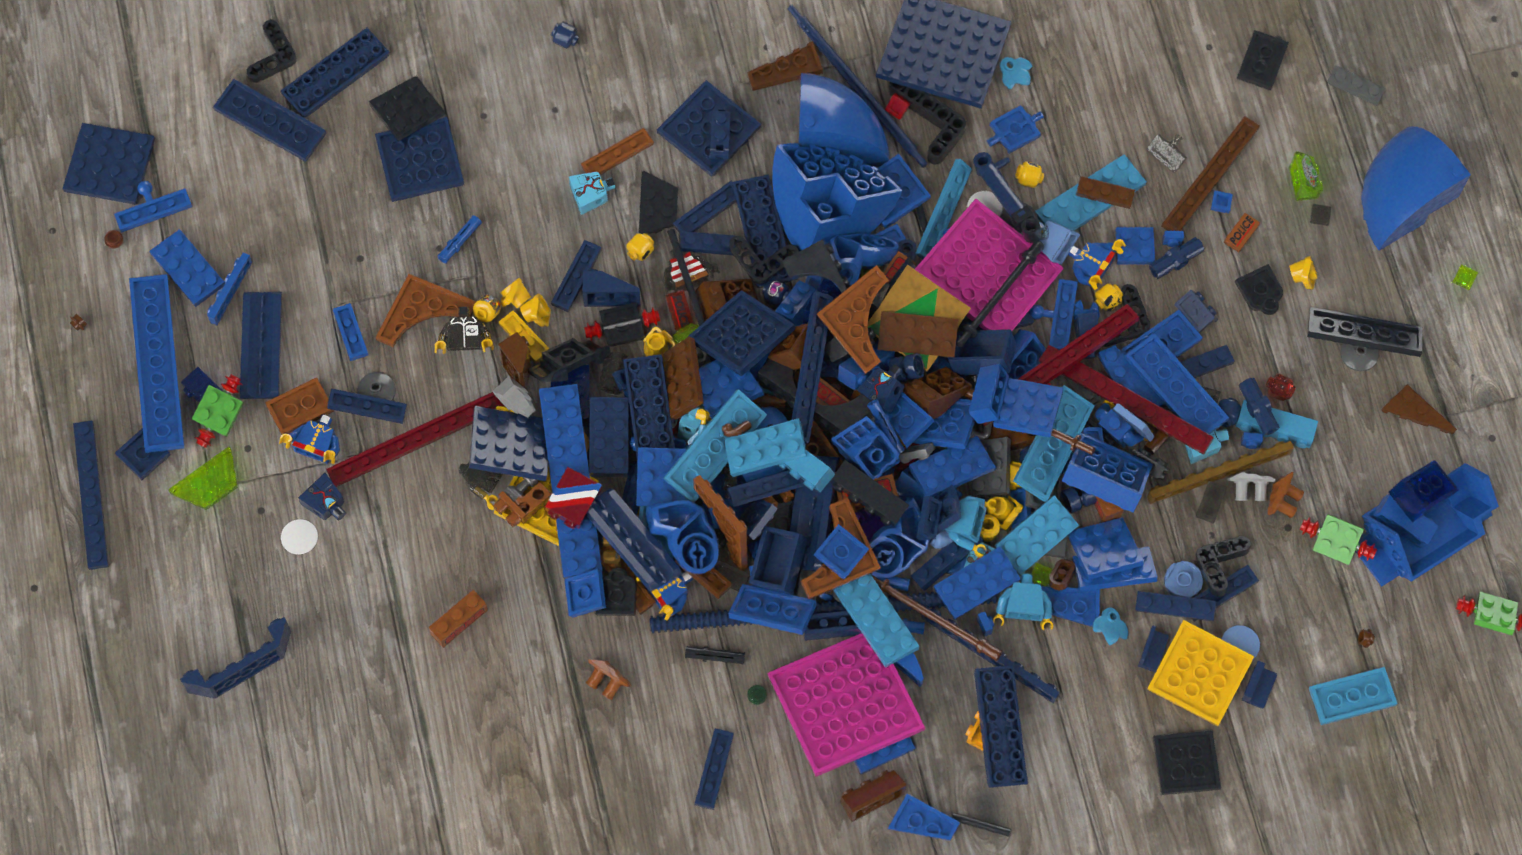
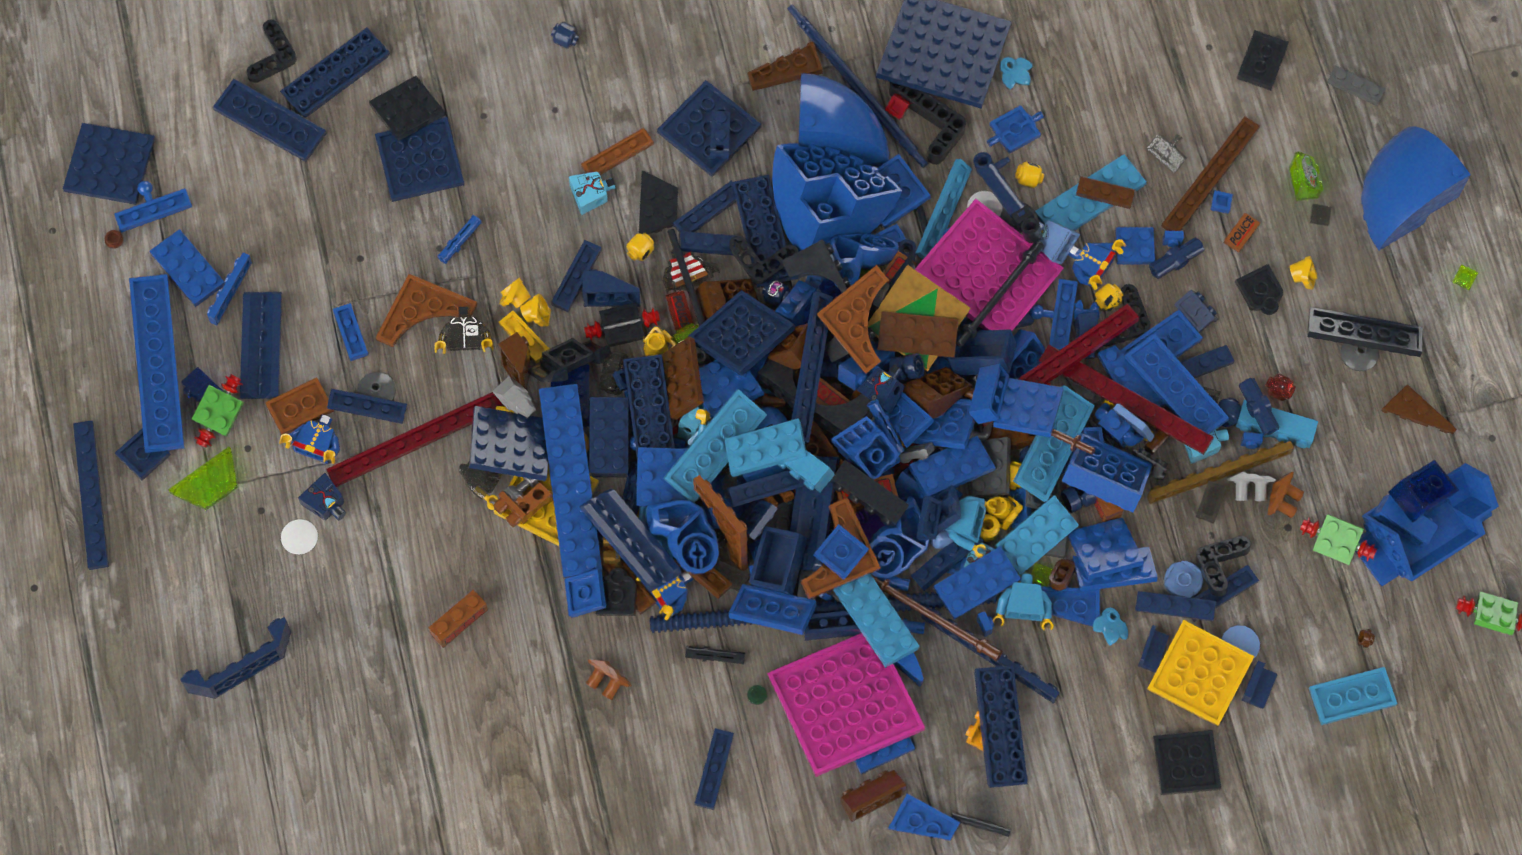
reddish brown plate [70,314,87,331] -> none
yellow head [473,295,501,323] -> none
panel [545,467,602,529] -> none
reddish brown arm [722,420,752,437] -> none

